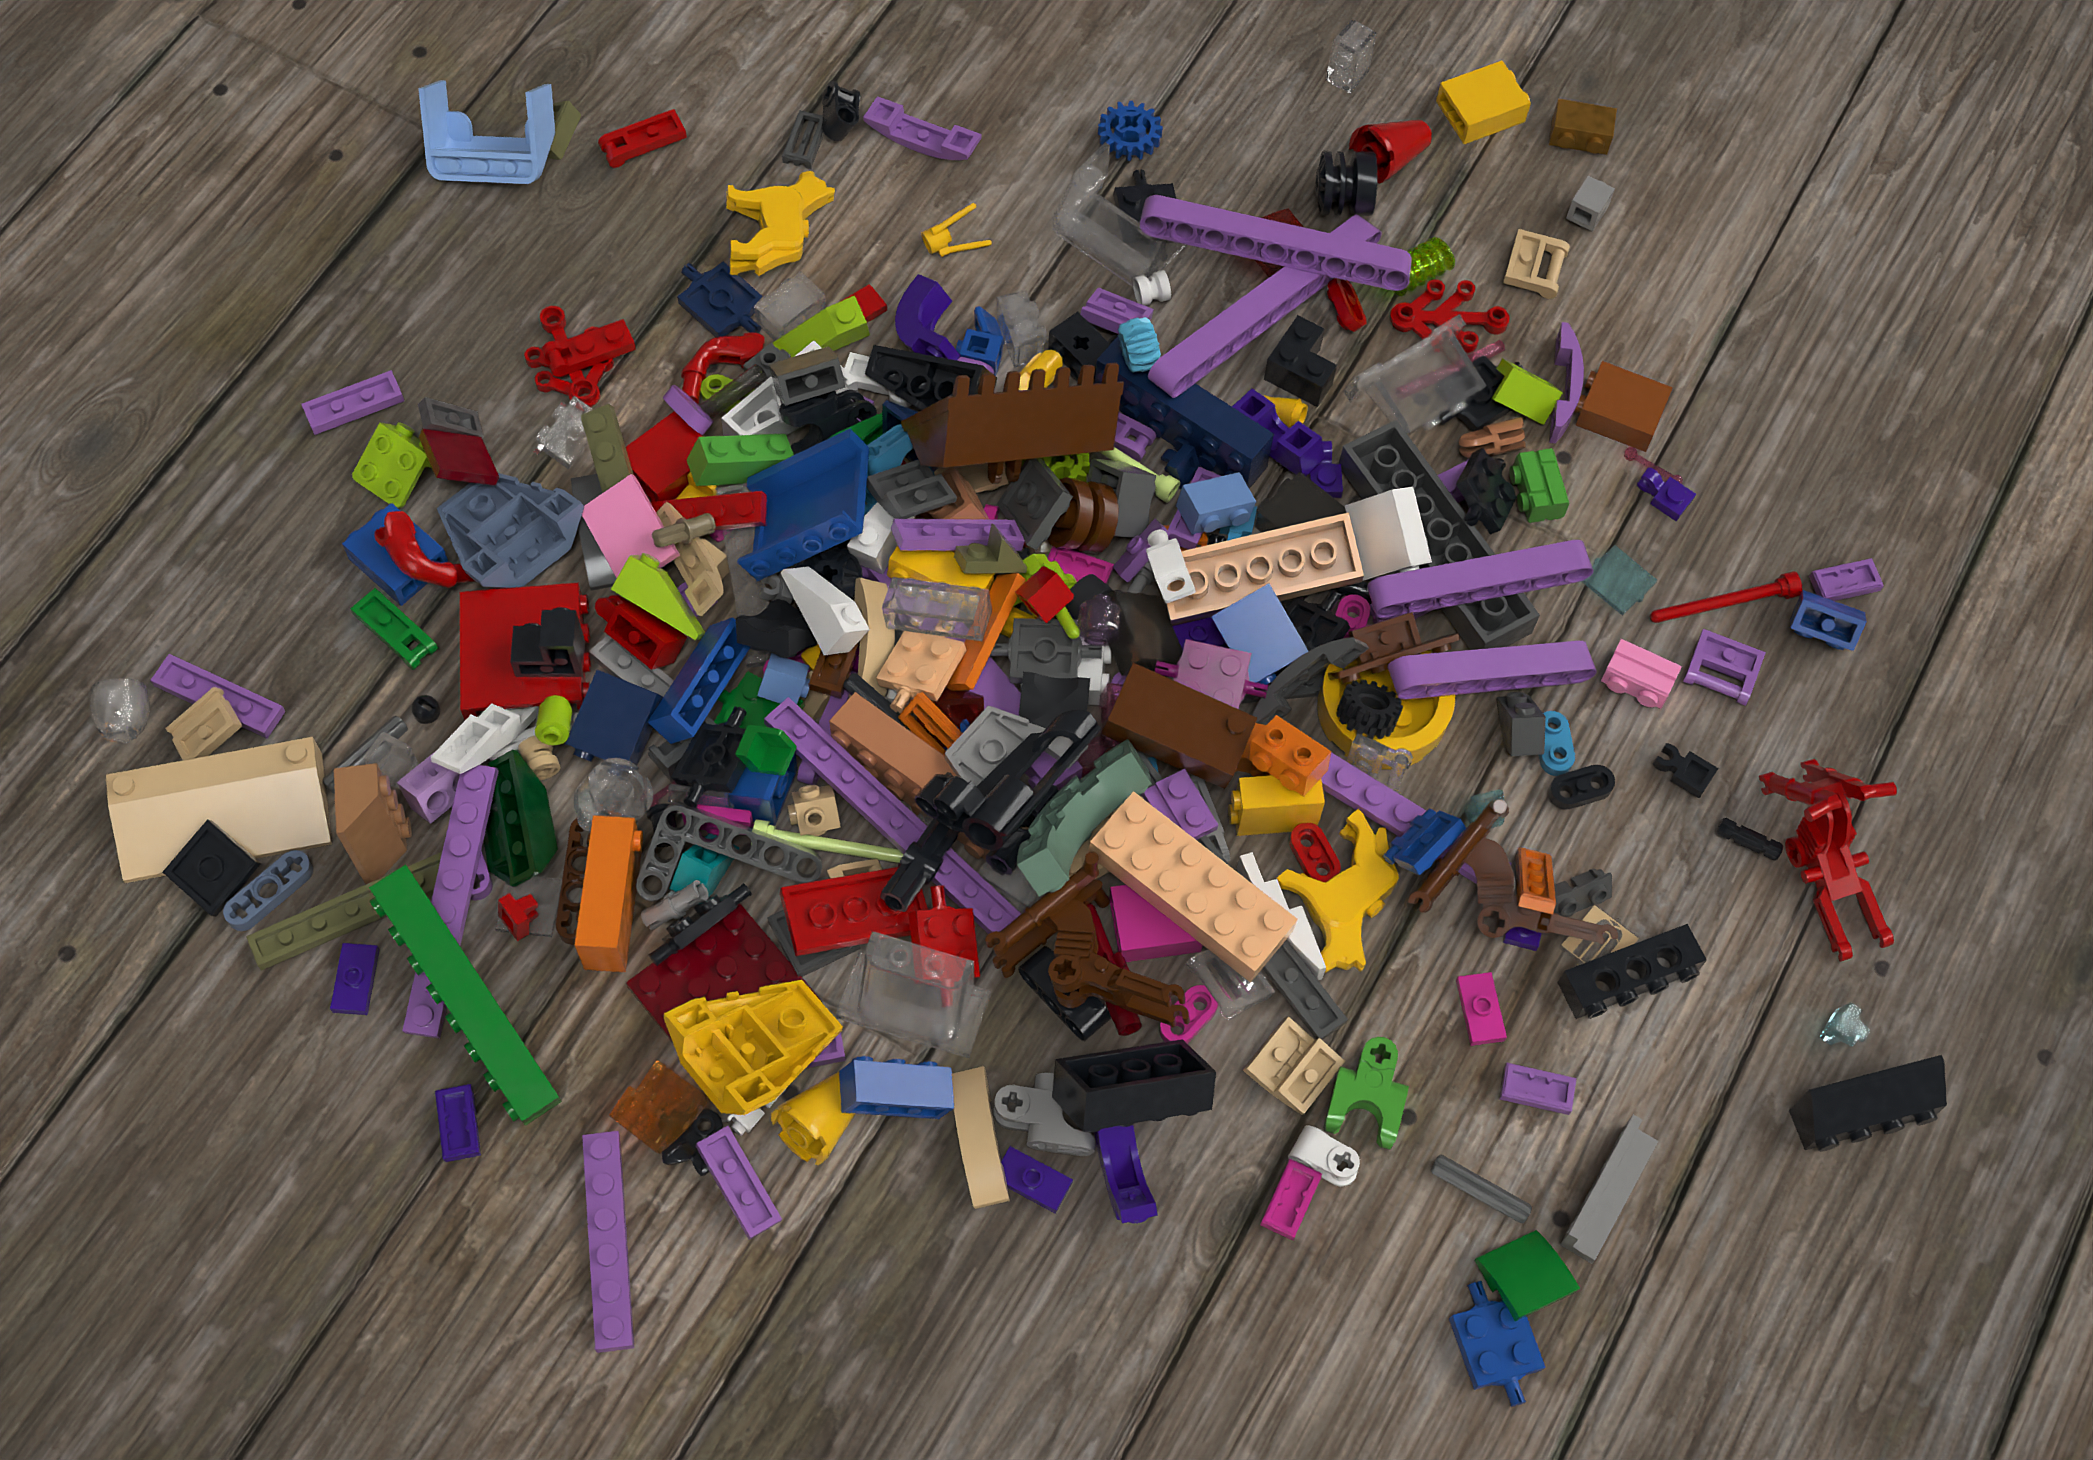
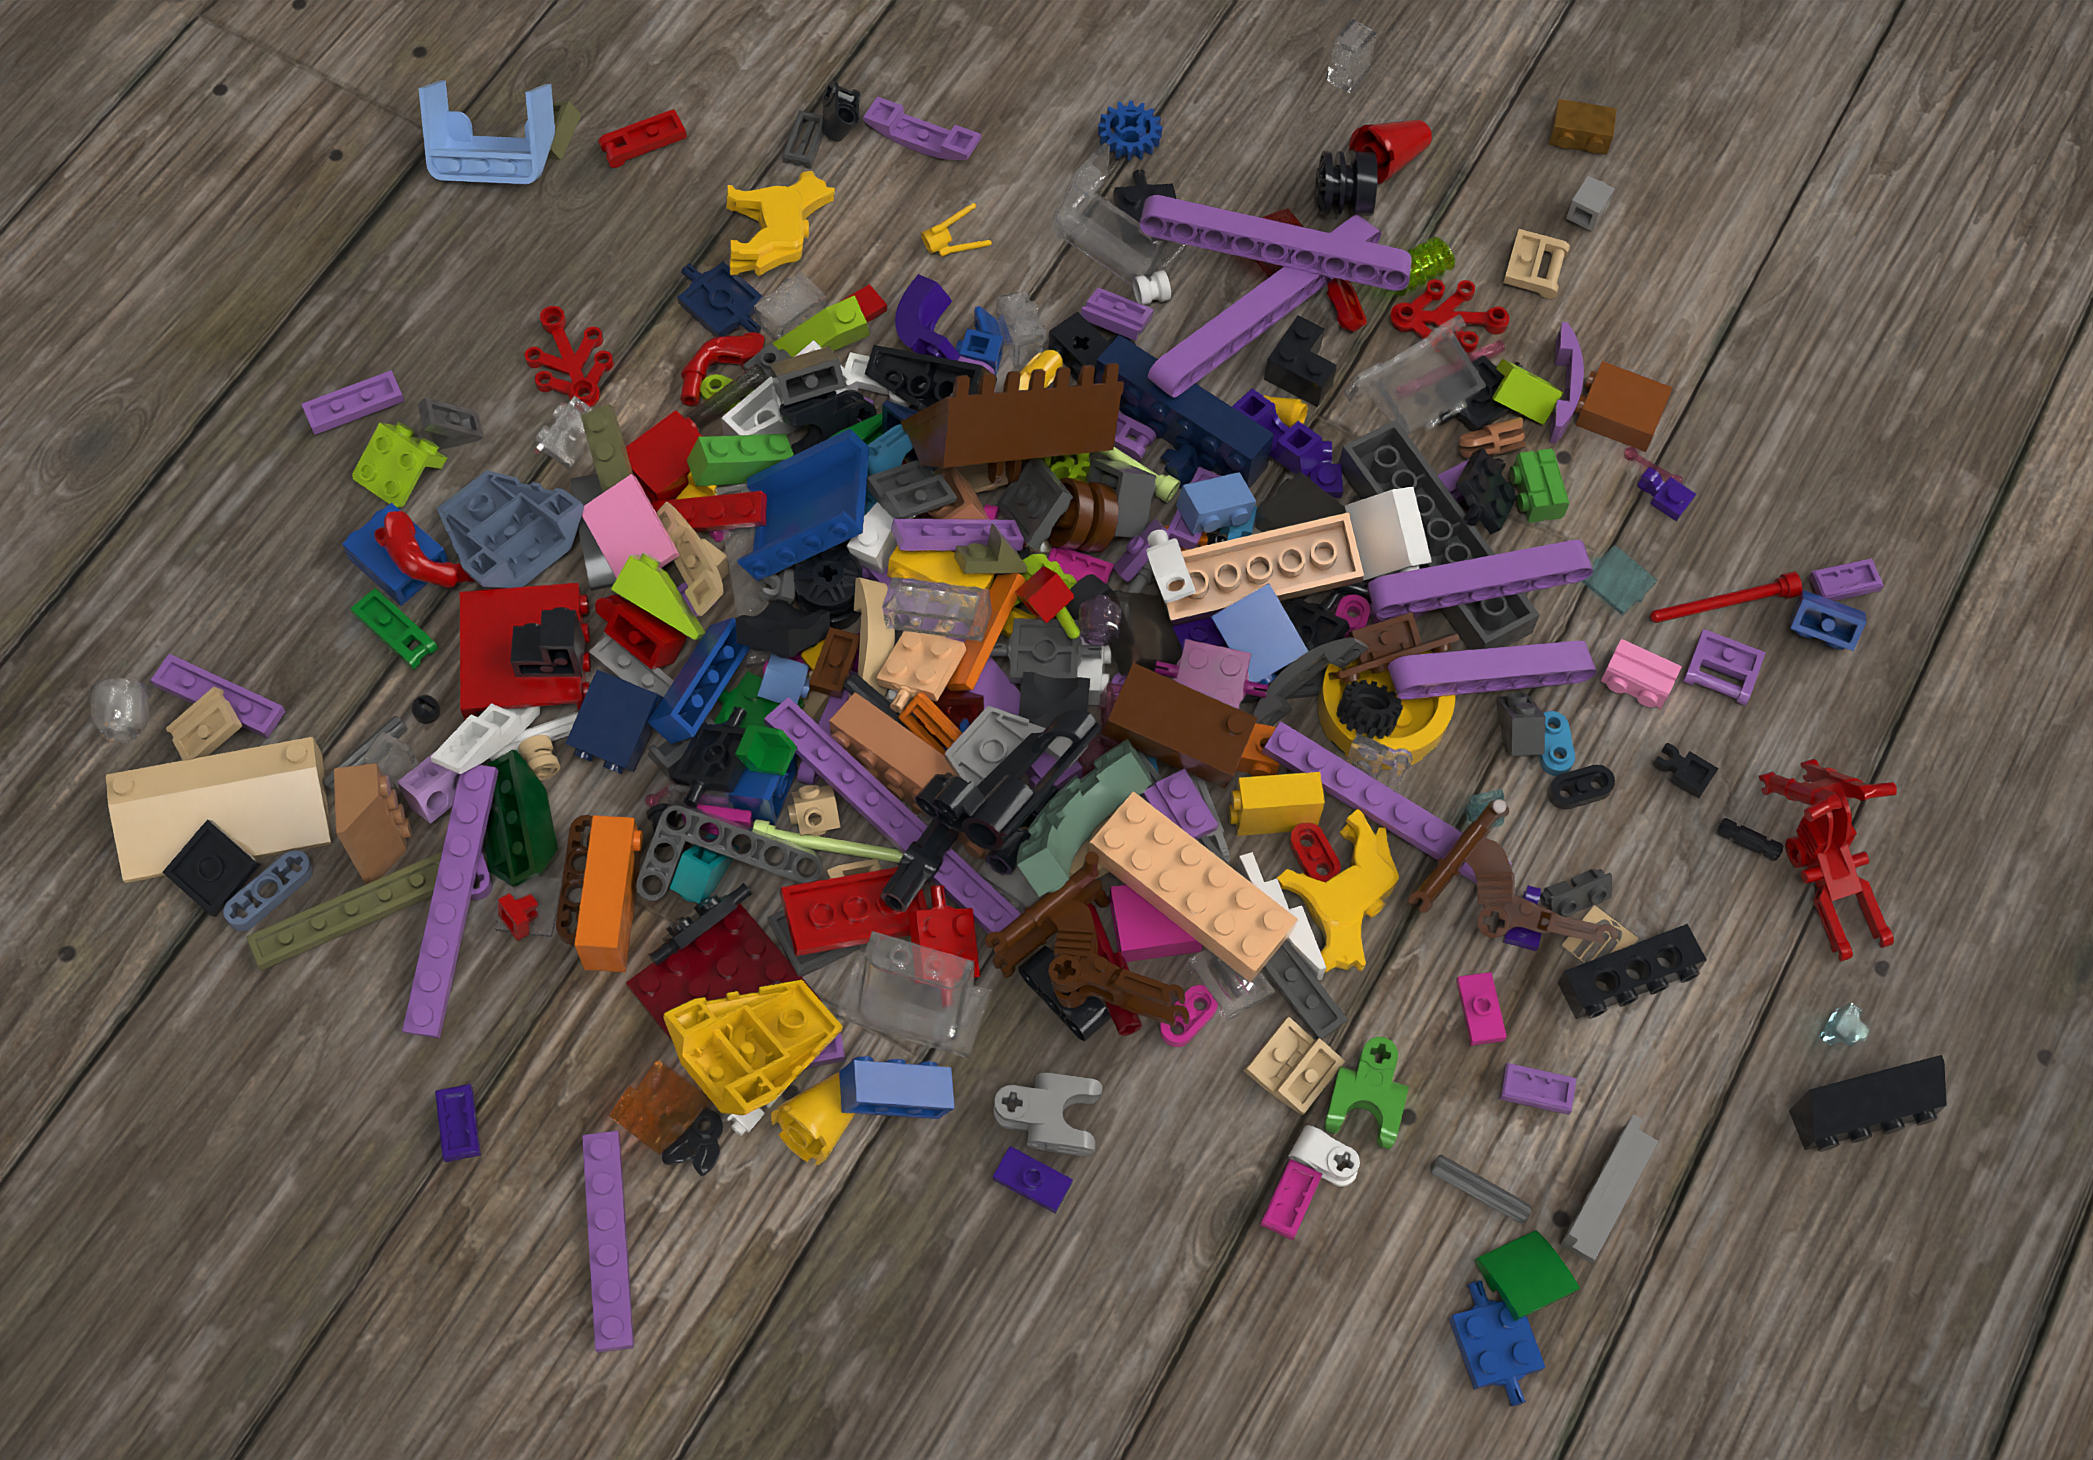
dark purple plate [330,943,380,1015] -> none
green brick [369,864,562,1126] -> none
dark red tile [419,428,499,485] -> none
lime brick [535,695,573,745] -> none
red plate [542,319,636,377] -> none
clear brick [573,758,653,831] -> none
light grey pin [641,880,708,930] -> none
dark tan axle [652,513,716,547] -> none
medium lavender beam [663,385,713,435] -> none
medium lavender plate [695,1126,782,1240] -> none
white slope [781,567,870,655] -> none
tan slope [952,1066,1010,1209] -> none
black brick [1052,1039,1216,1132] -> none
dark purple arch [1094,1125,1158,1223] -> none
medium azure gear [1118,317,1161,373] -> none
orange brick [1249,715,1332,797] -> none
blue plate [1383,808,1466,875] -> none
yellow brick [1436,60,1531,144] -> none
orange tile [1515,847,1556,915] -> none

